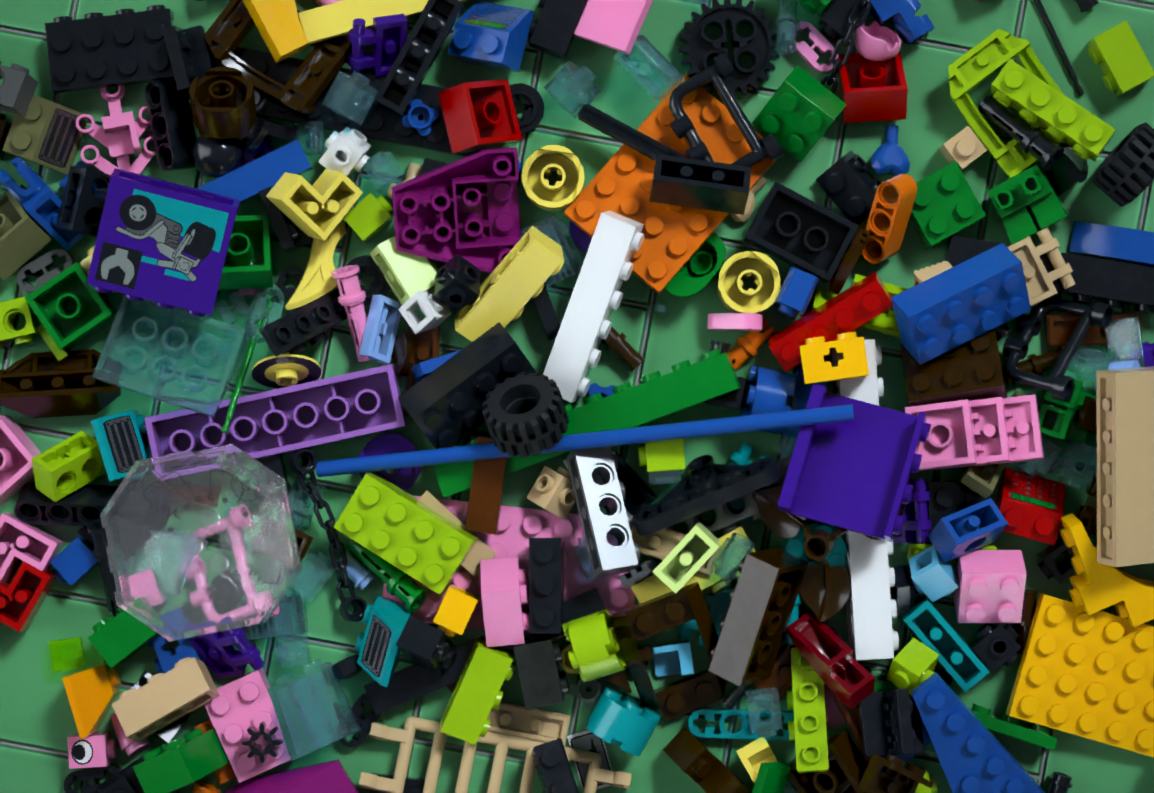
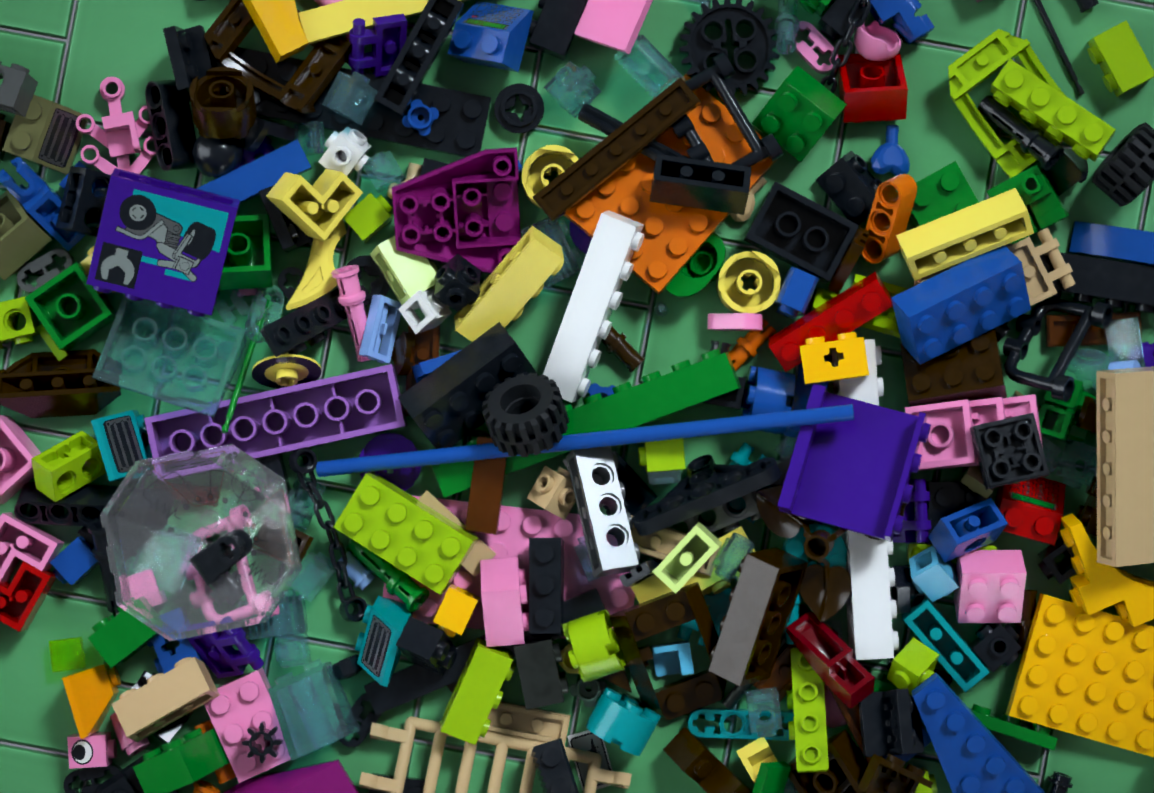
black bracket [45,5,175,94] -> none
red slope [438,79,522,154] -> none
black beam [534,283,560,340] -> none
tan brick [938,126,987,170] -> none
dark brown pin [1002,347,1063,386] -> none
none -> black piece [189,529,253,586]
none -> dark brown tile [533,77,701,223]
none -> light yellow brick [896,188,1034,281]
none -> black tile [970,413,1050,490]

